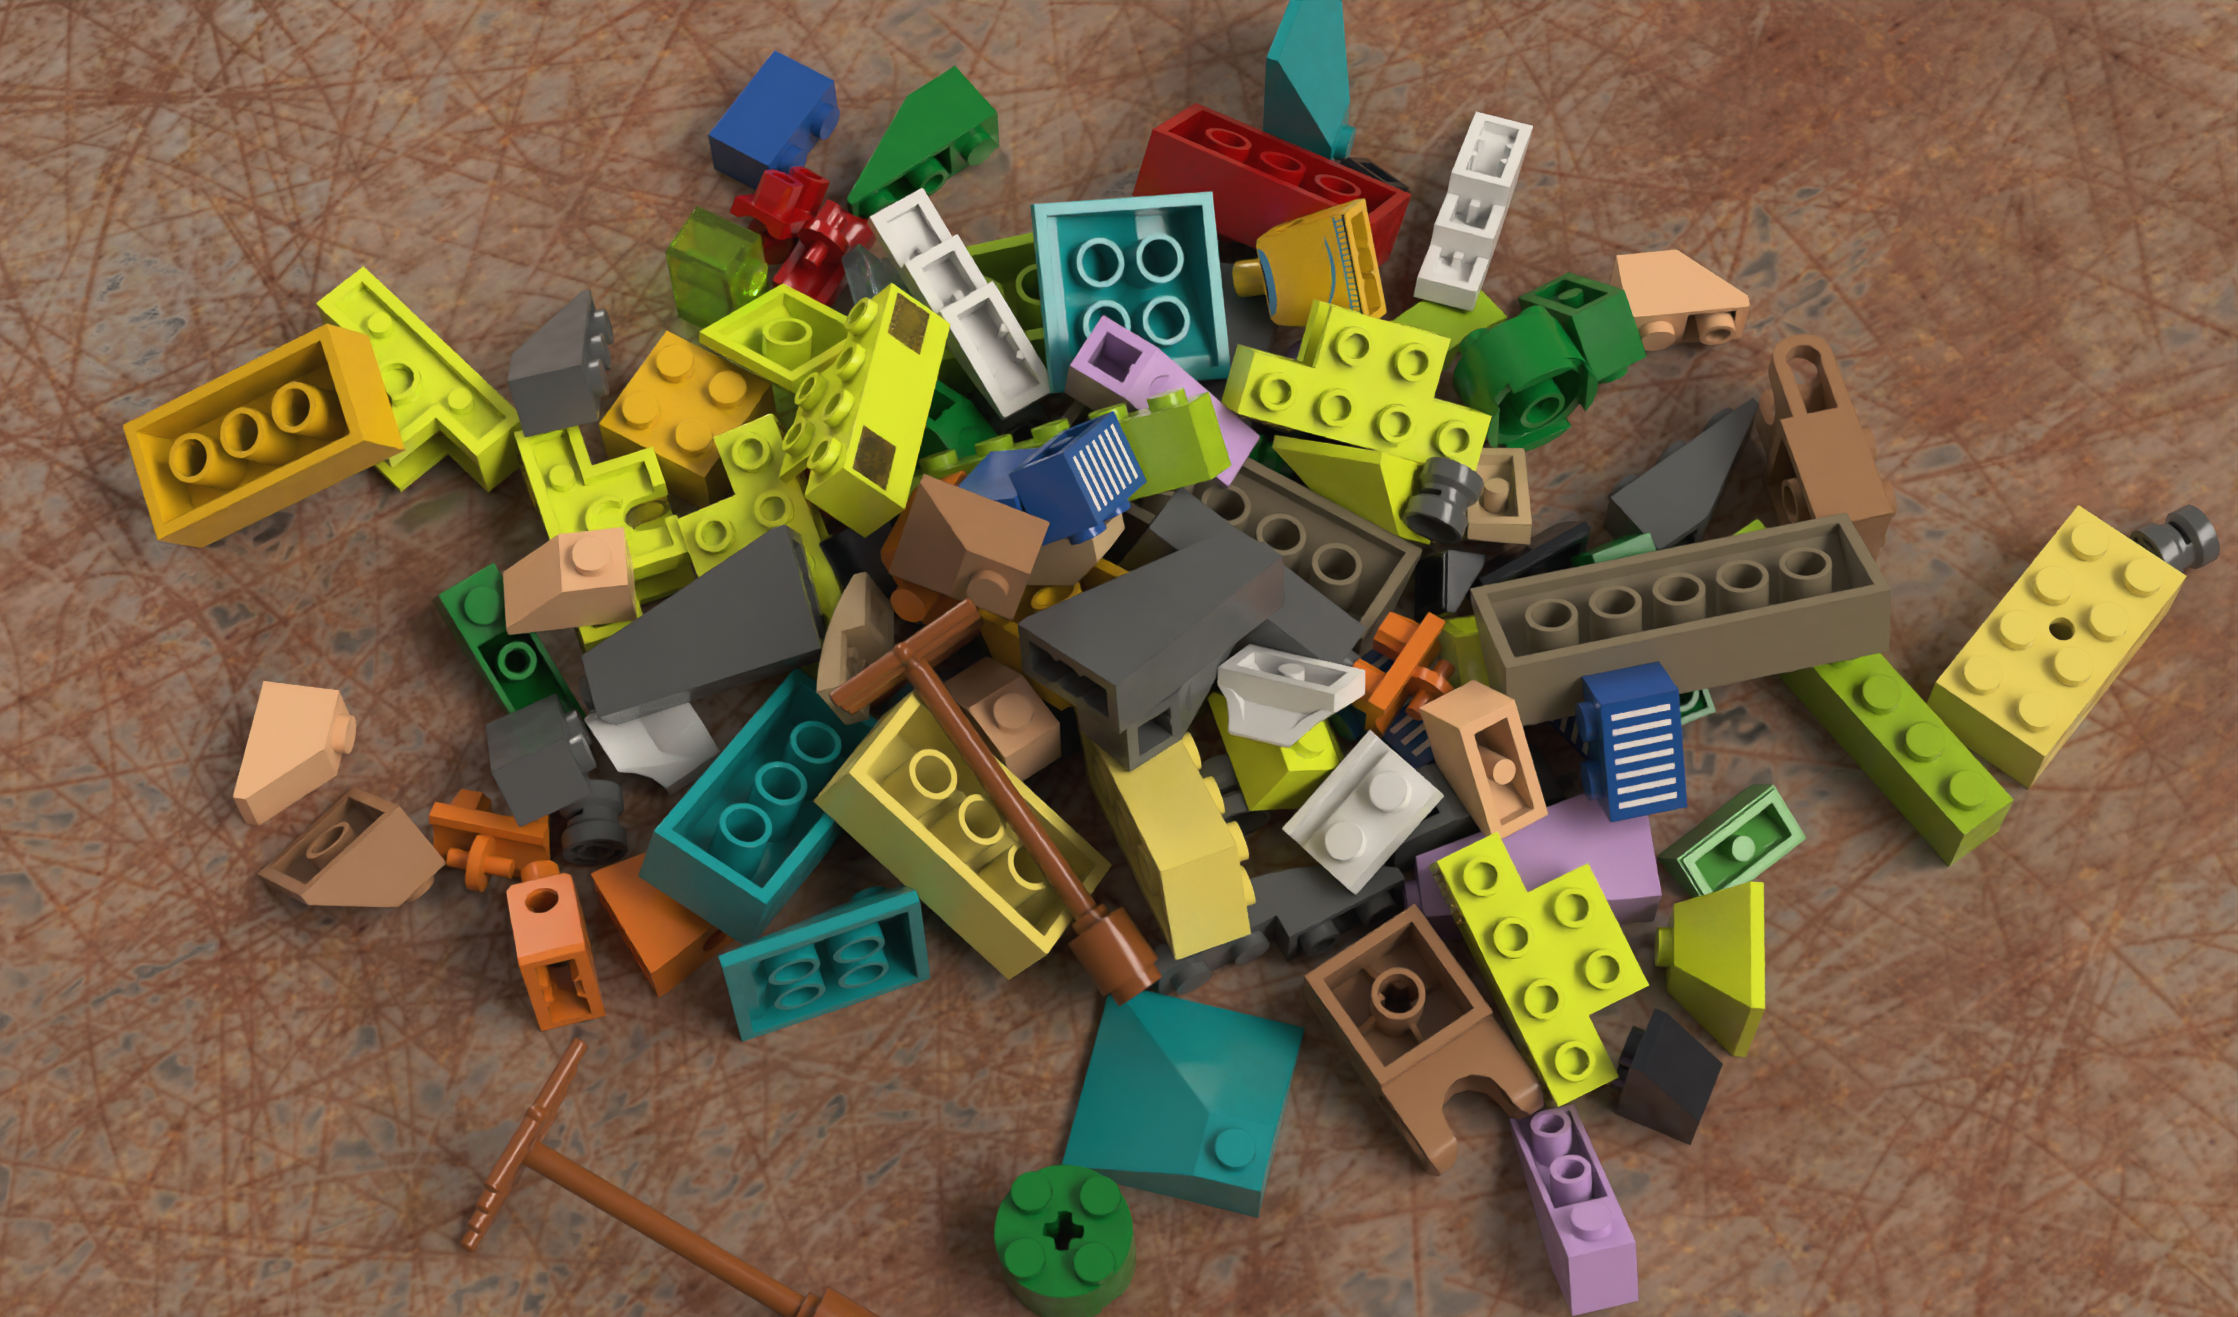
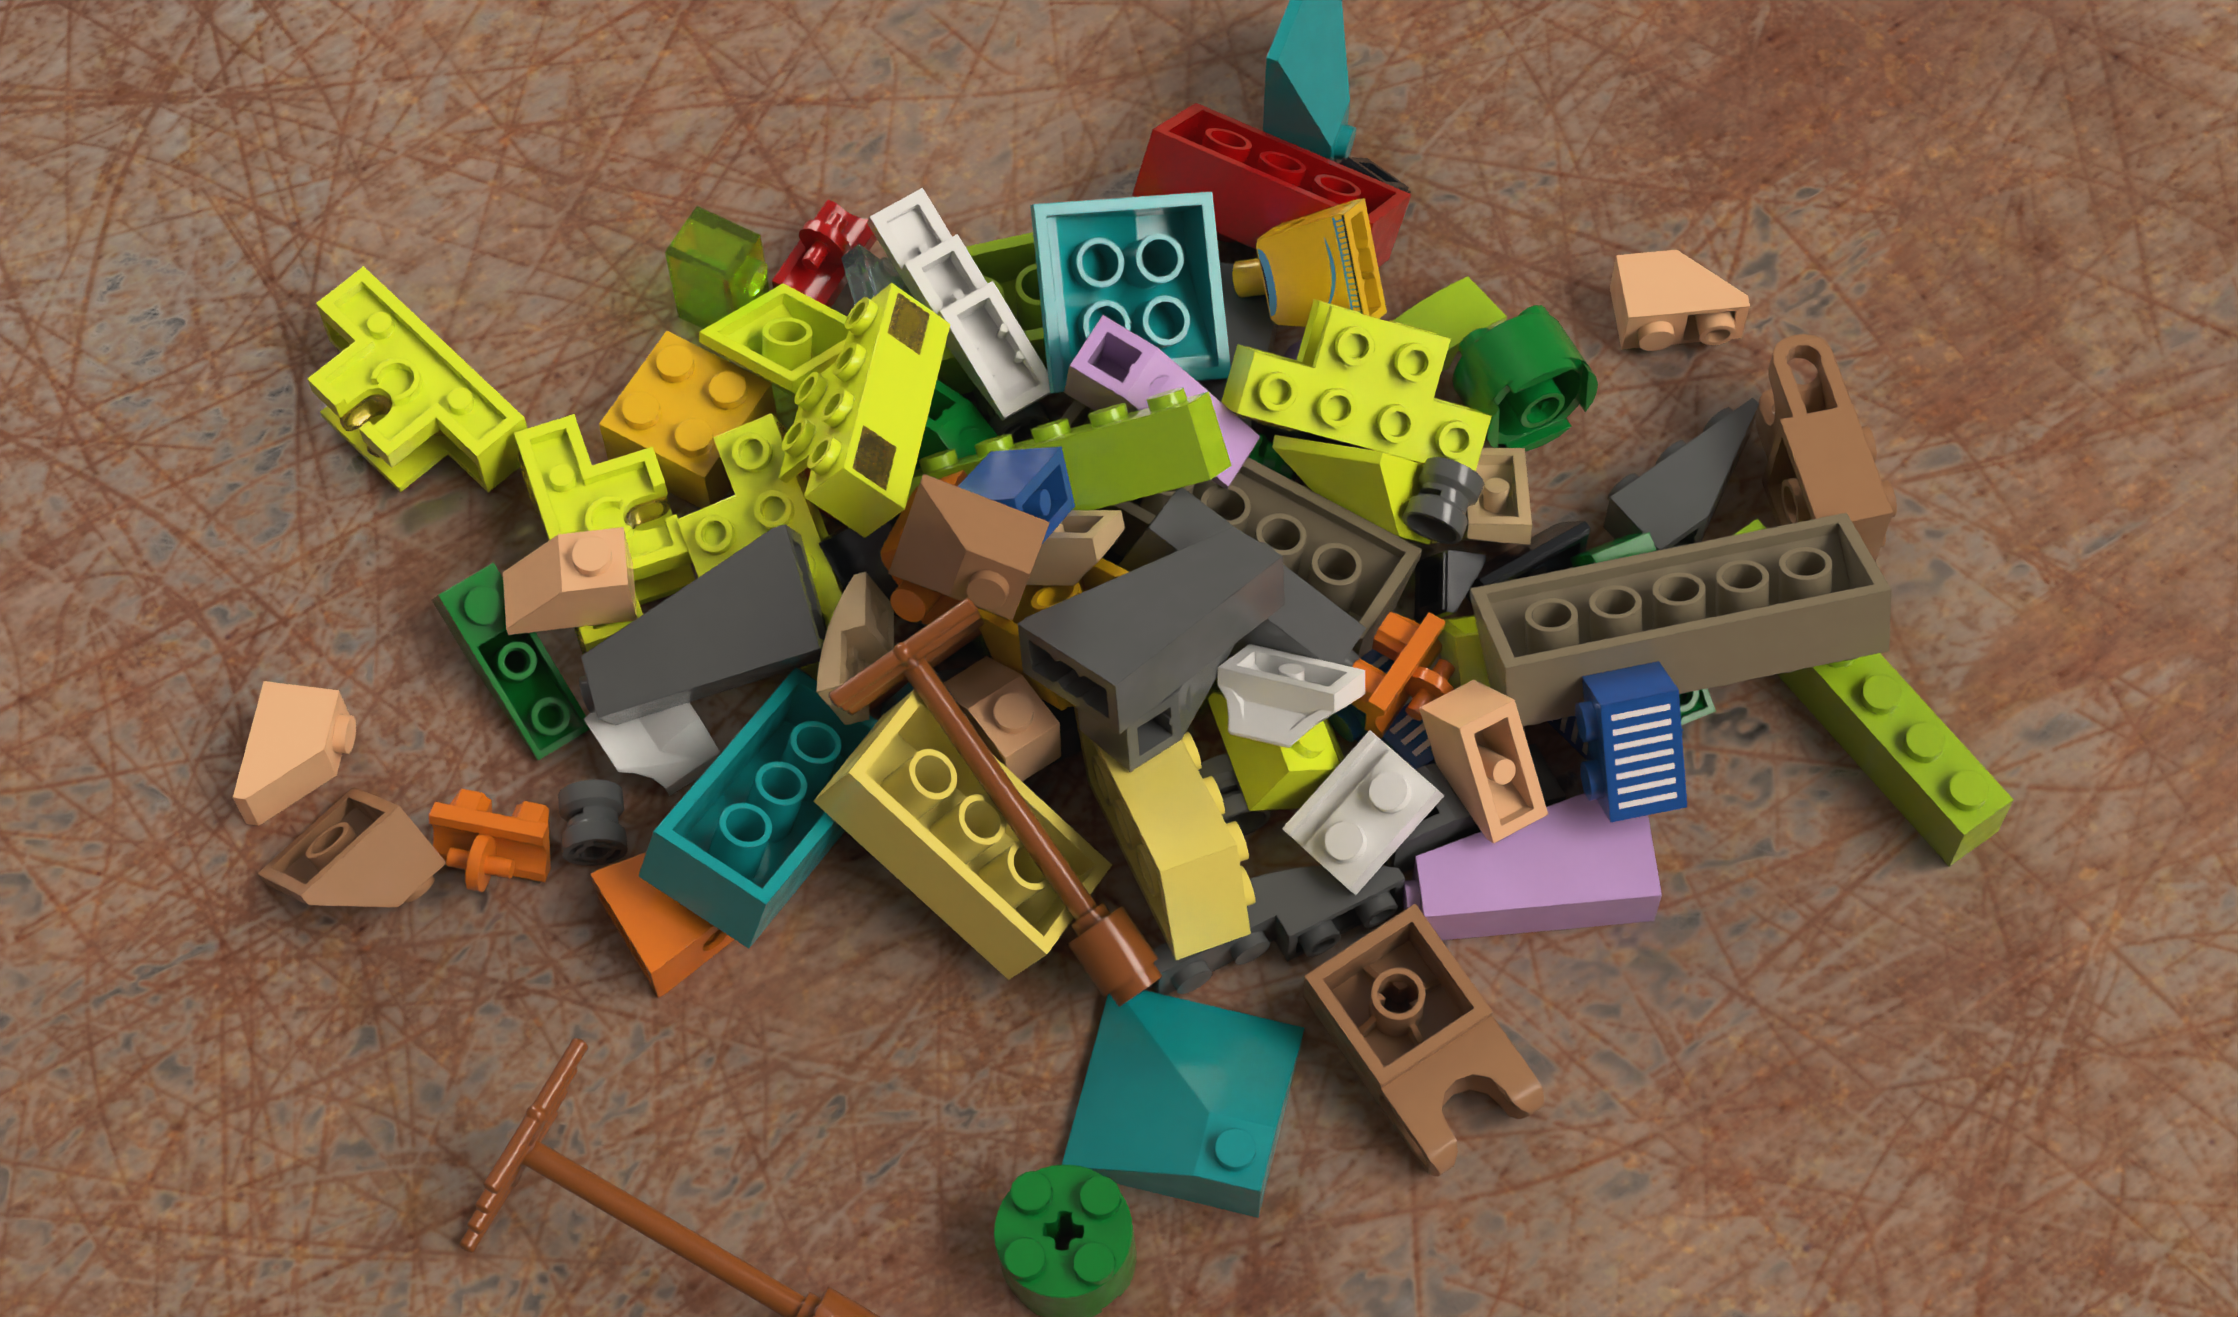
yellow brick [123,323,405,548] -> none
dark grey brick [485,693,597,827] -> none
orange torso [506,860,606,1032] -> none
dark grey slope [507,289,614,437] -> none
blue brick [708,50,840,190] -> none
teal slope [718,884,931,1042] -> none
red hips [729,166,830,265] -> none
green slope [846,66,1000,219] -> none
blue brick [1008,411,1147,546] -> none
white slope [1413,112,1533,312] -> none
neon yellow piece [1428,832,1649,1107] -> none
lavender slope [1509,1104,1639,1316] -> none
green slope [1518,272,1647,384] -> none
black slope [1611,1008,1723,1145] -> none
neon yellow slope [1654,881,1765,1057] -> none
bright green slope [1658,784,1806,898] -> none
light yellow brick [1927,505,2187,789] -> none
dark grey wheel [2129,504,2220,573] -> none

